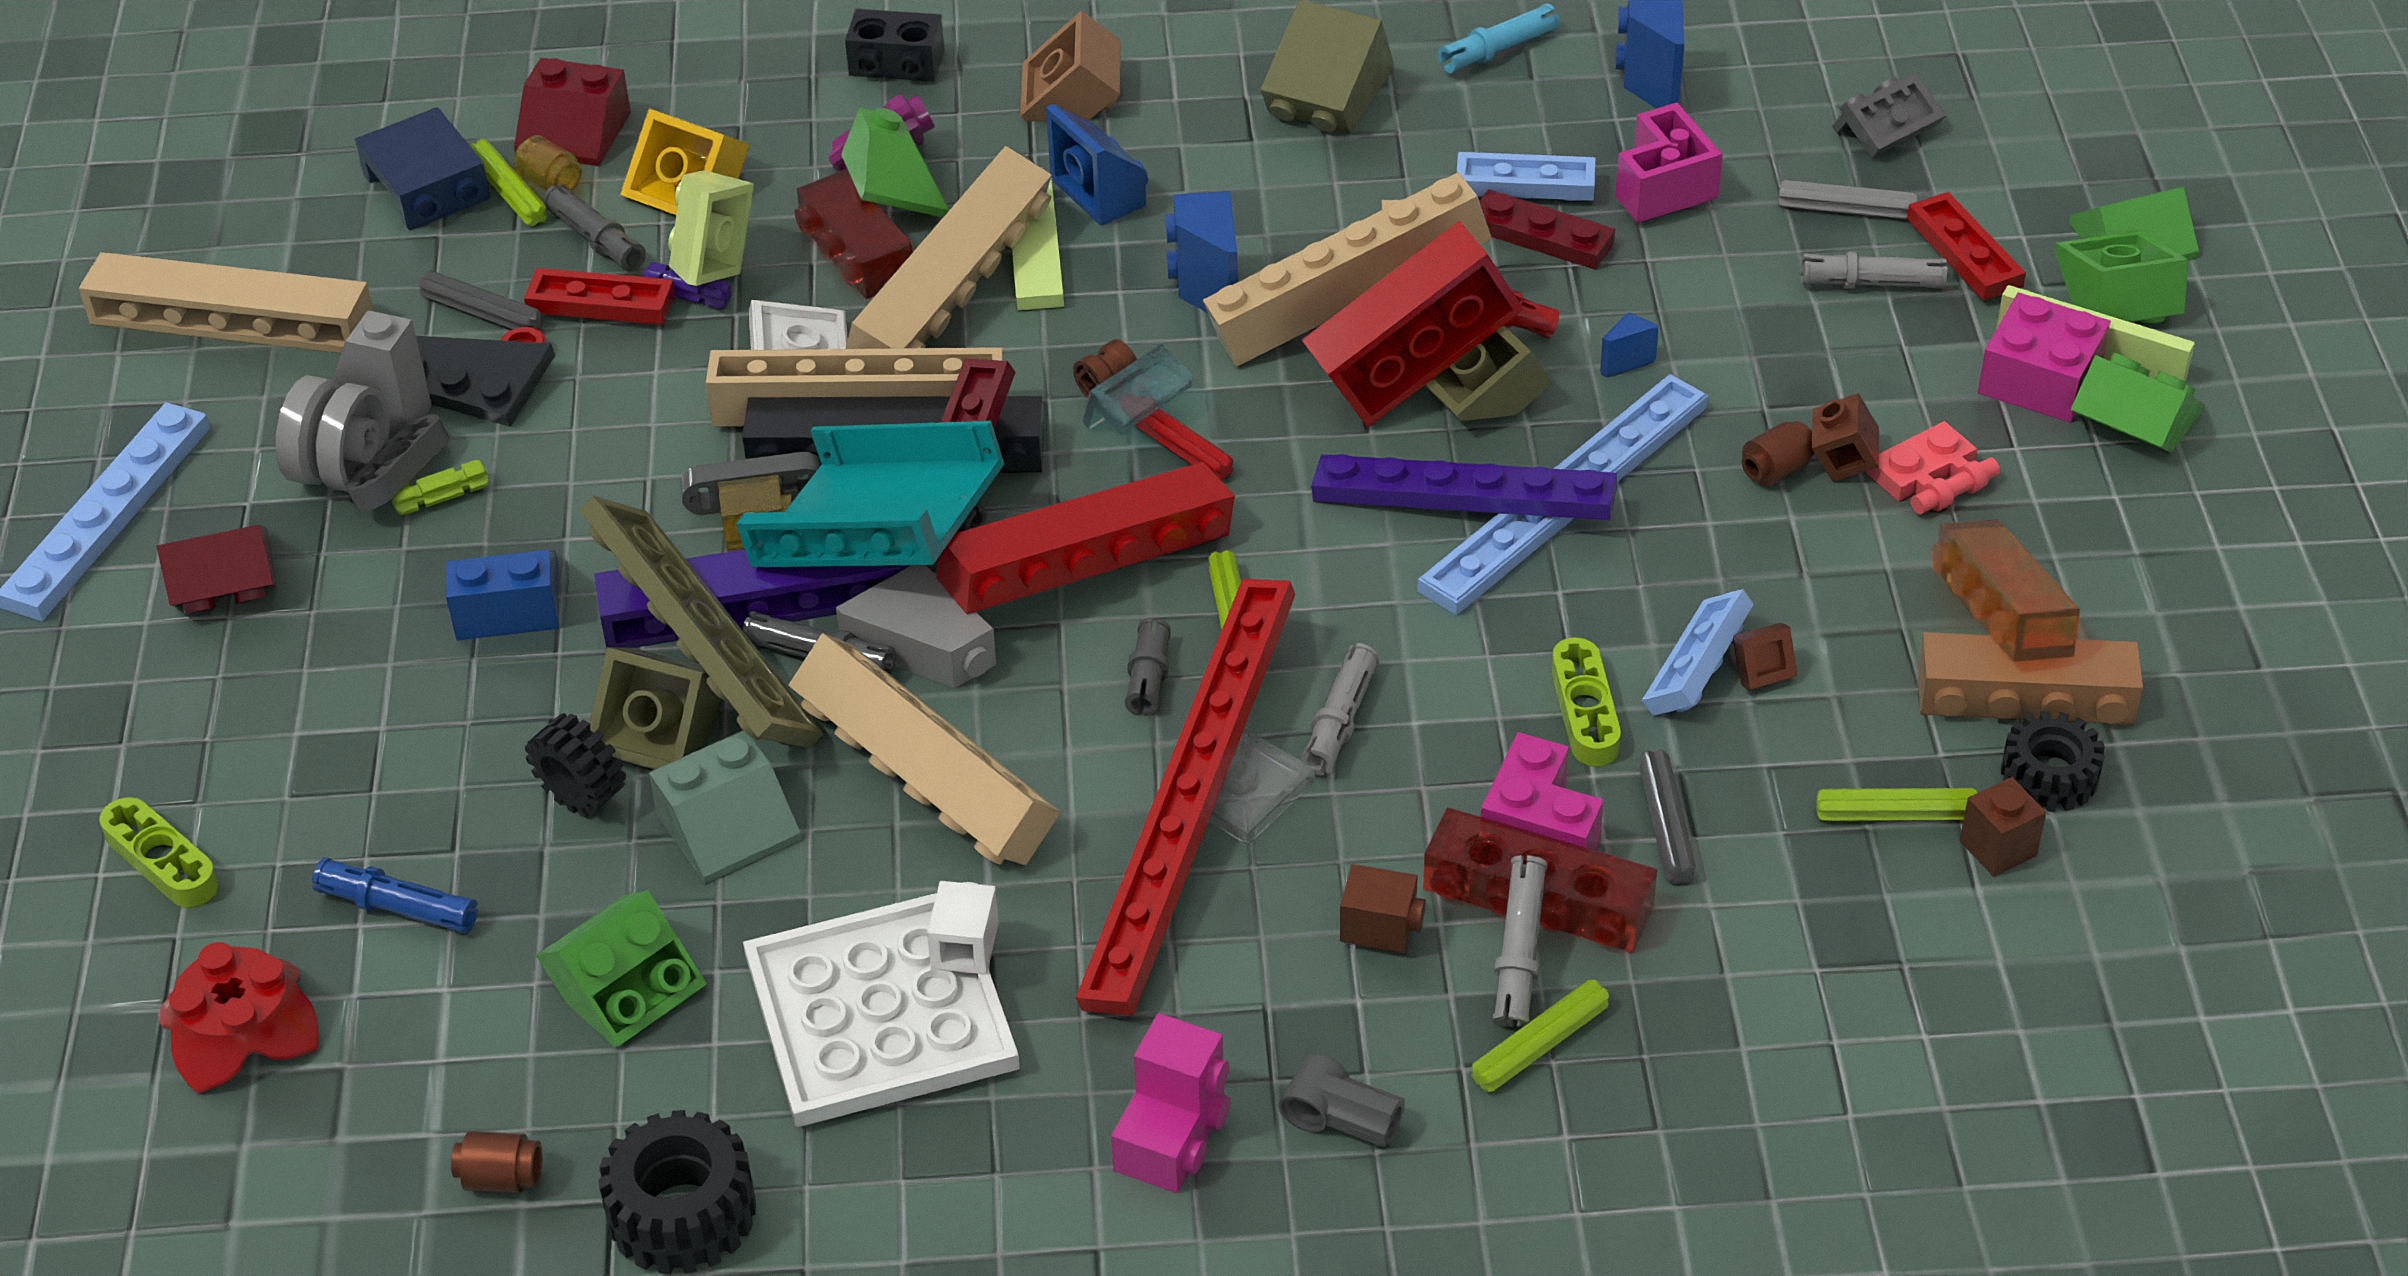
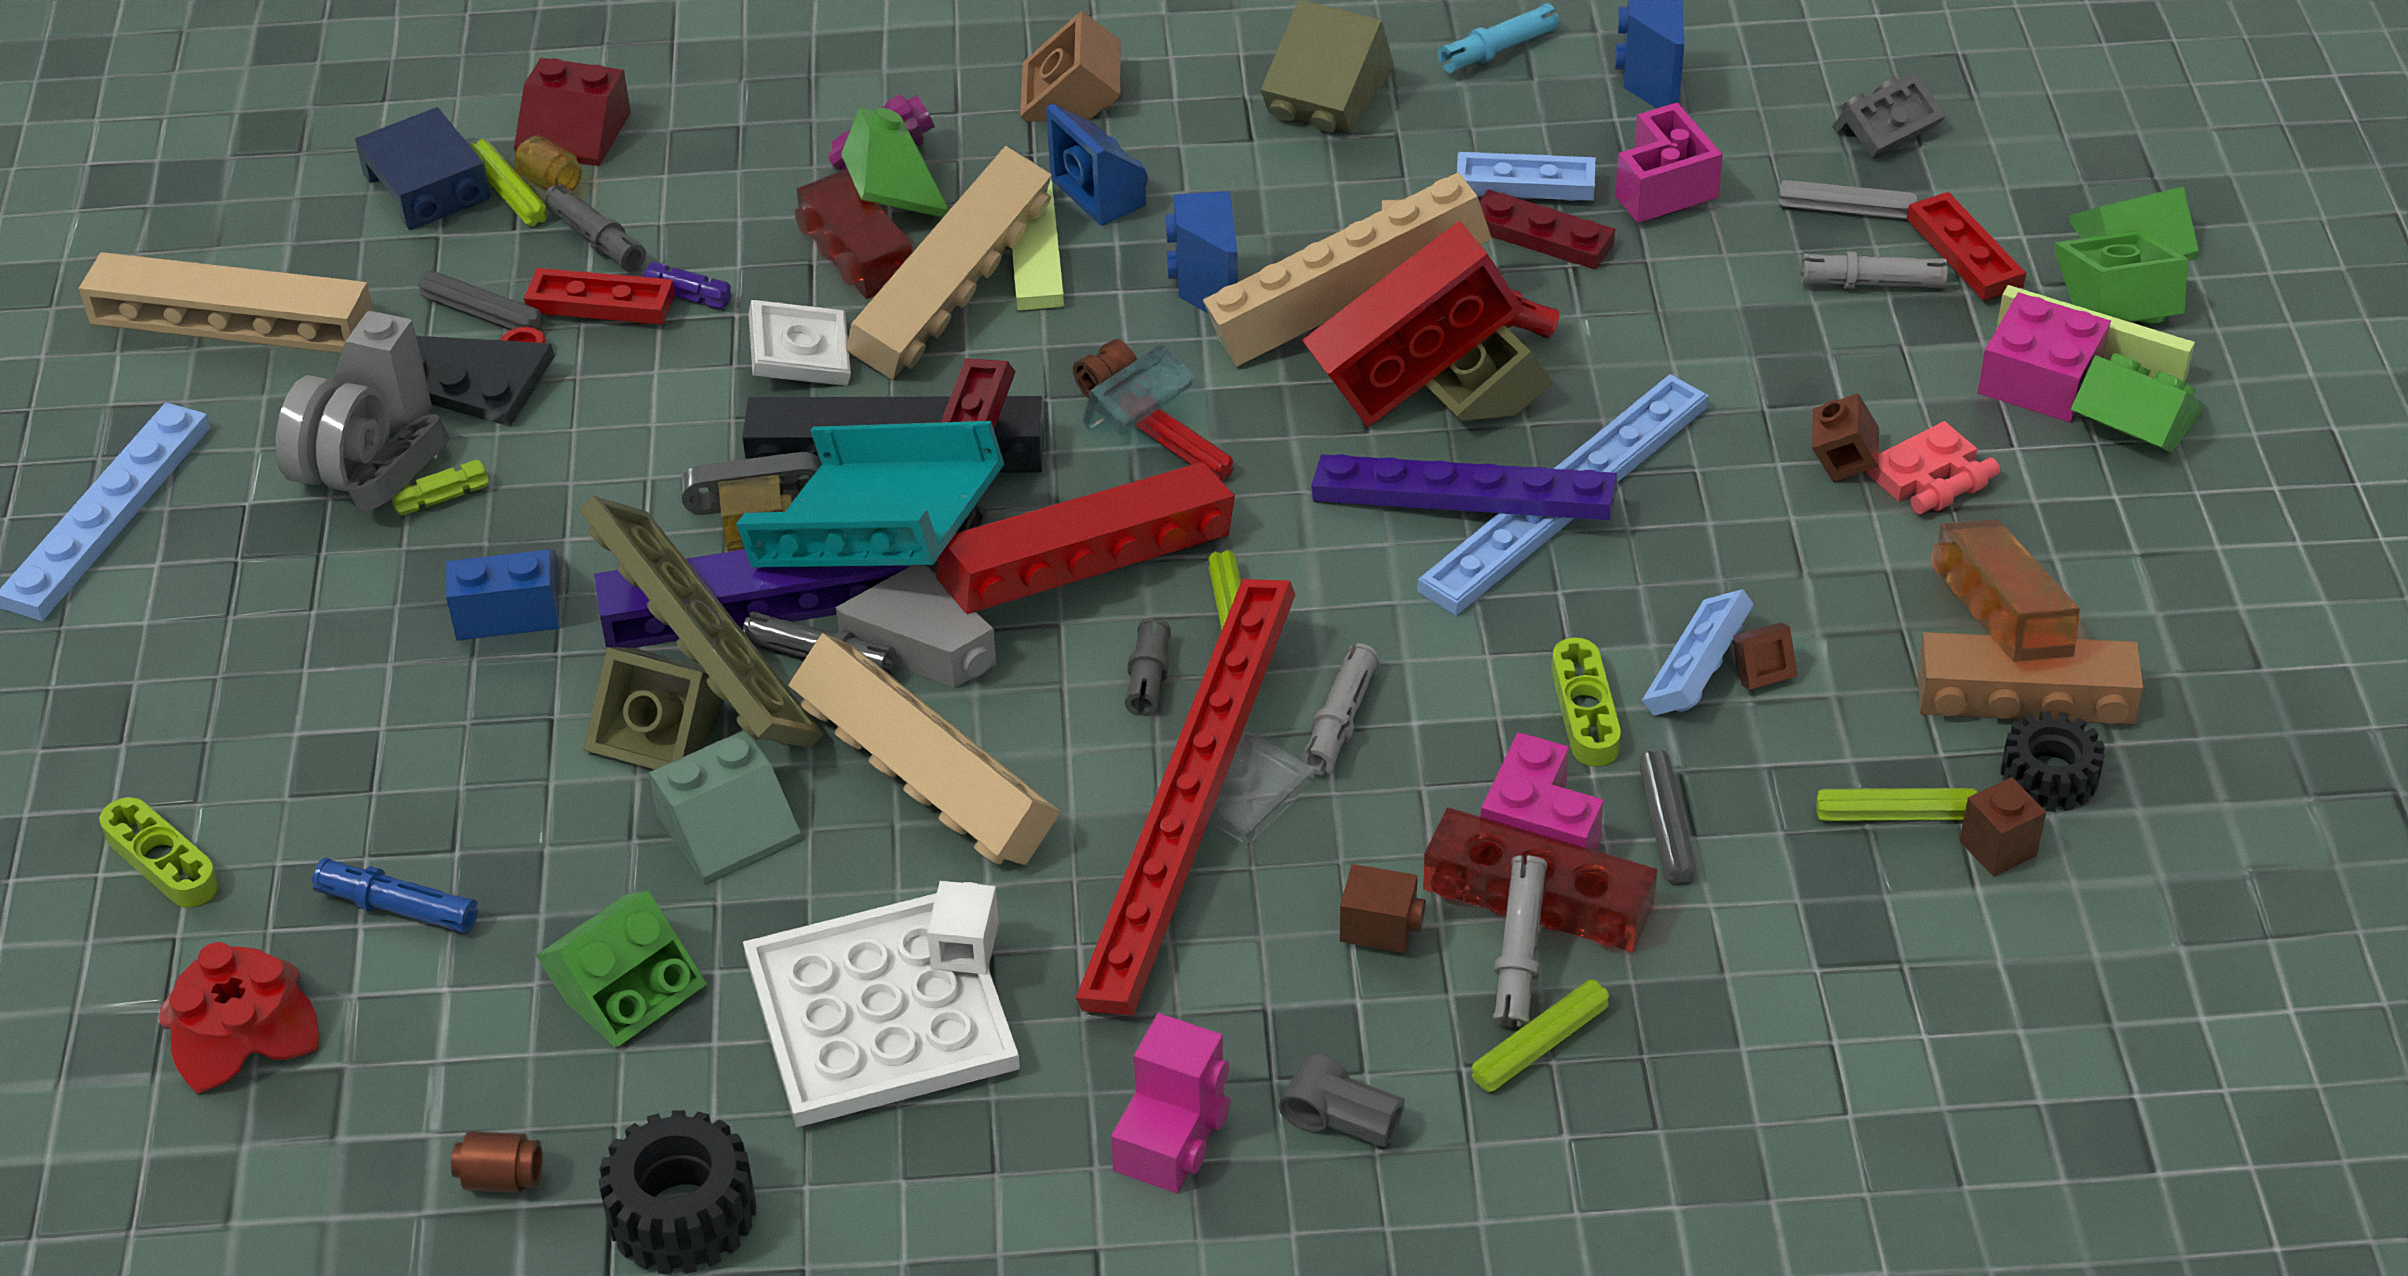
dark red slope [156,524,276,614] -> none
black tyre [525,713,626,816] -> none
yellow slope [620,108,750,215] -> none
yellowish green slope [668,170,754,286] -> none
tan brick [706,347,1004,427] -> none
black brick [845,9,945,82] -> none
blue slope [1600,312,1659,377] -> none
copper brick [1741,421,1815,486] -> none

